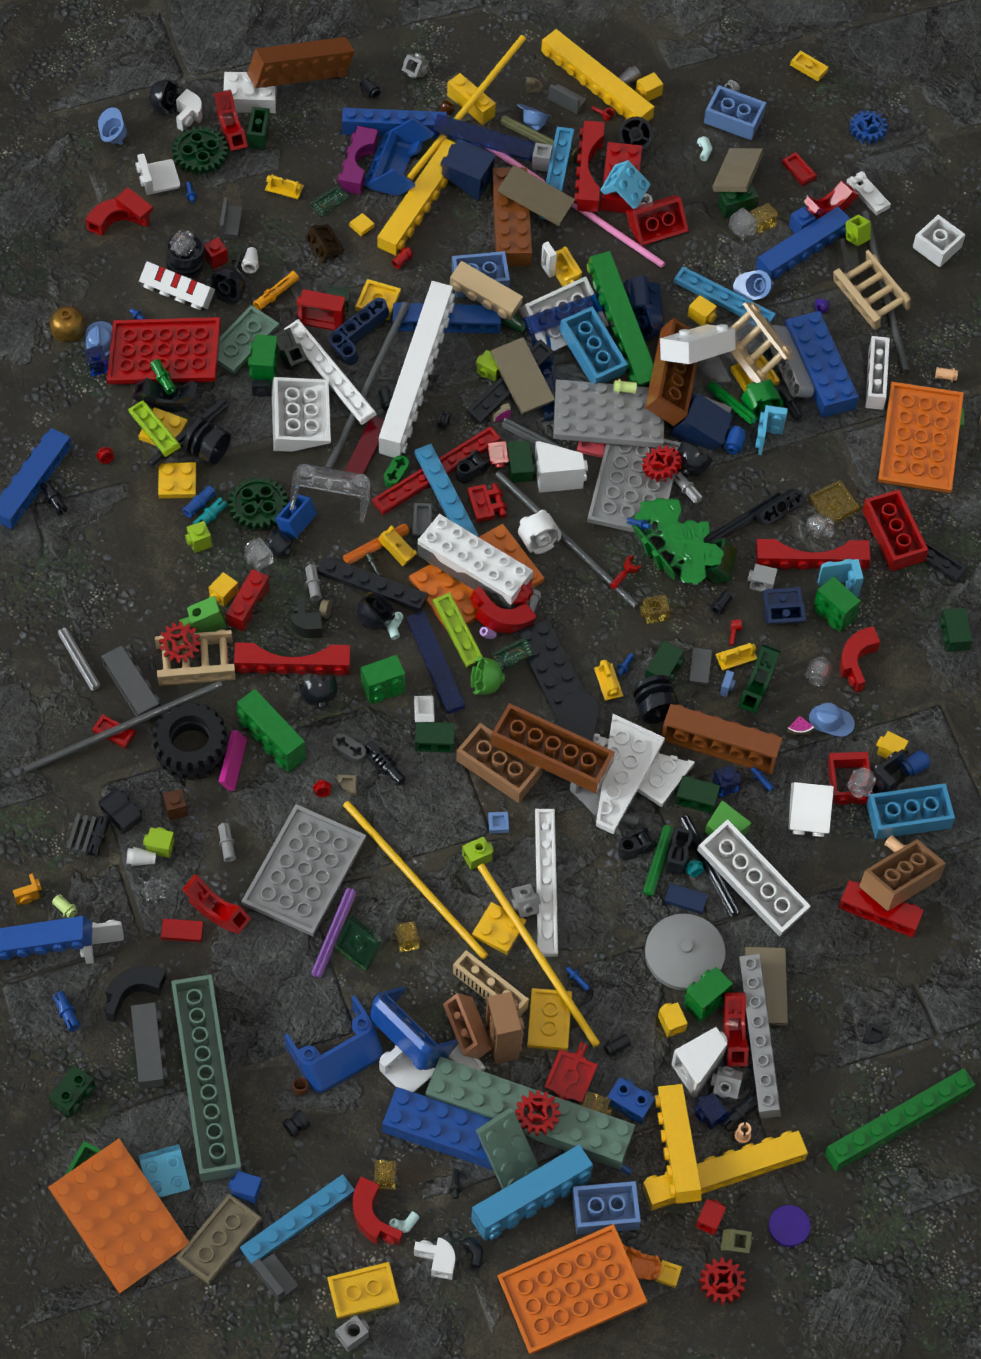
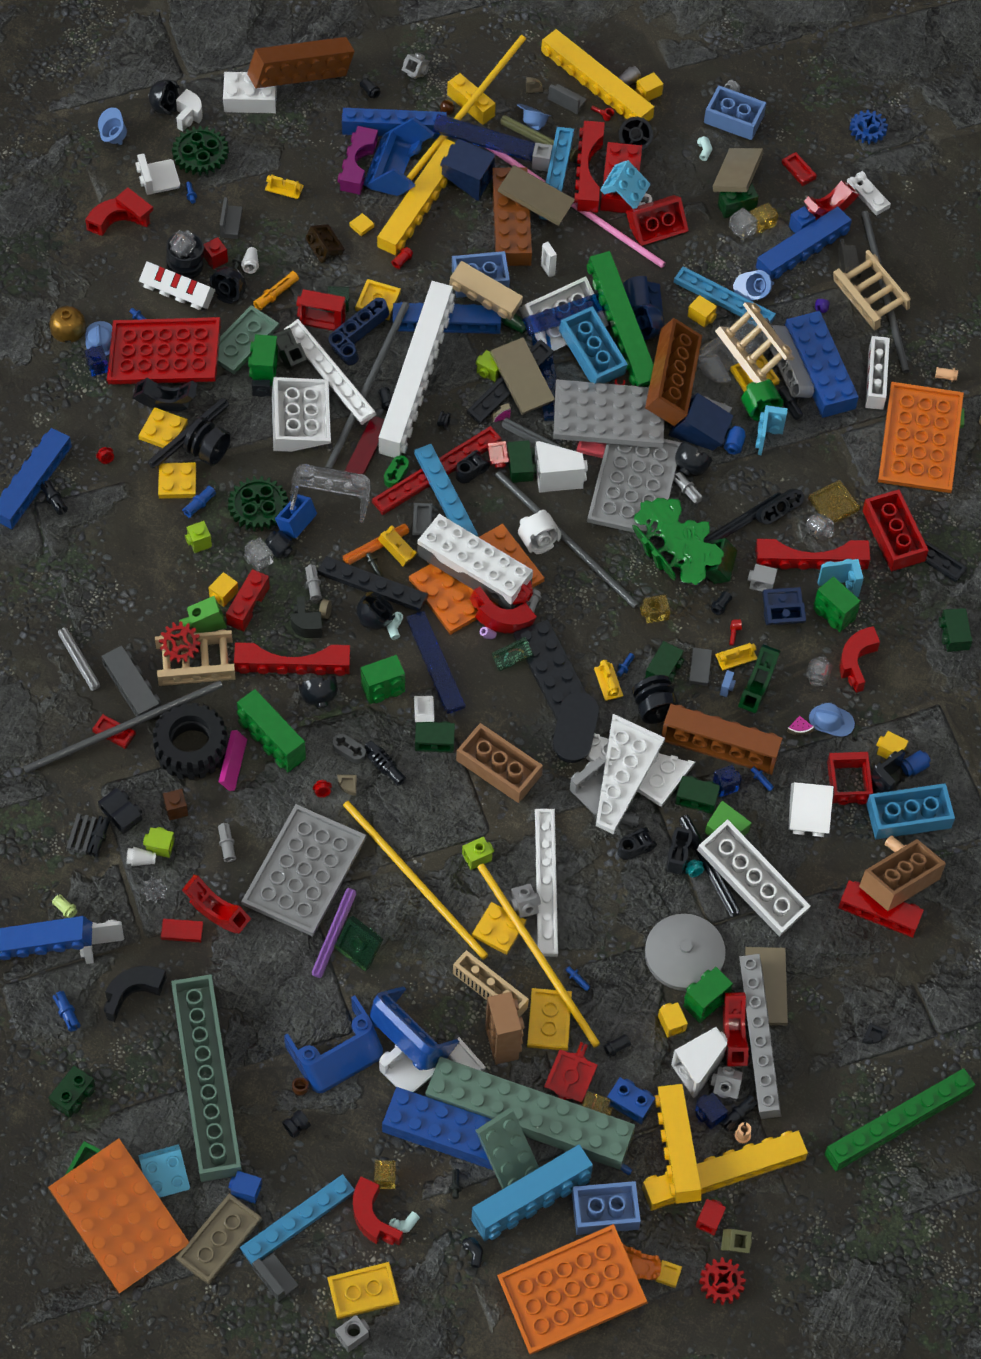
light orange bracket [13,873,42,905] -> none
lime tile [128,400,181,457] -> none
dark grey brick [131,1003,168,1090] -> none
green pin [150,359,177,395] -> none
teal pin [193,497,227,525] -> none
red arch [214,89,248,151] -> none
dark green brick [247,107,270,149] -> none
clear green tile [310,185,349,217] -> none
clear yellow brick [395,921,419,952] -> none
white brick [414,1237,455,1280] -> none
lime tile [432,592,483,668] -> none
nougat brick [443,993,493,1059] -> none
red plate [467,483,507,522] -> none
bright green cylinder [471,657,505,695] -> none
medium blue plate [488,812,509,834] -> none
dark orange brick [491,703,615,793] -> none
red gear [515,1090,561,1136] -> none
yellow hinge [555,246,582,287] -> none
red piece [610,555,641,589] -> none
yellowish green pin [613,379,637,394] -> none
blue piece [627,518,651,531] -> none
red gear [642,445,683,482] -> none
green axle [643,825,674,896] -> none
white brick [660,324,736,364] -> none
dark blue tile [664,883,708,914] -> none
green axle [707,381,757,424] -> none
dark purple tile [768,1205,811,1248] -> none
yellow plate [790,50,828,82] -> none
lime brick [846,214,871,246] -> none
clear head [847,768,876,798] -> none
white brick [913,215,965,267] -> none

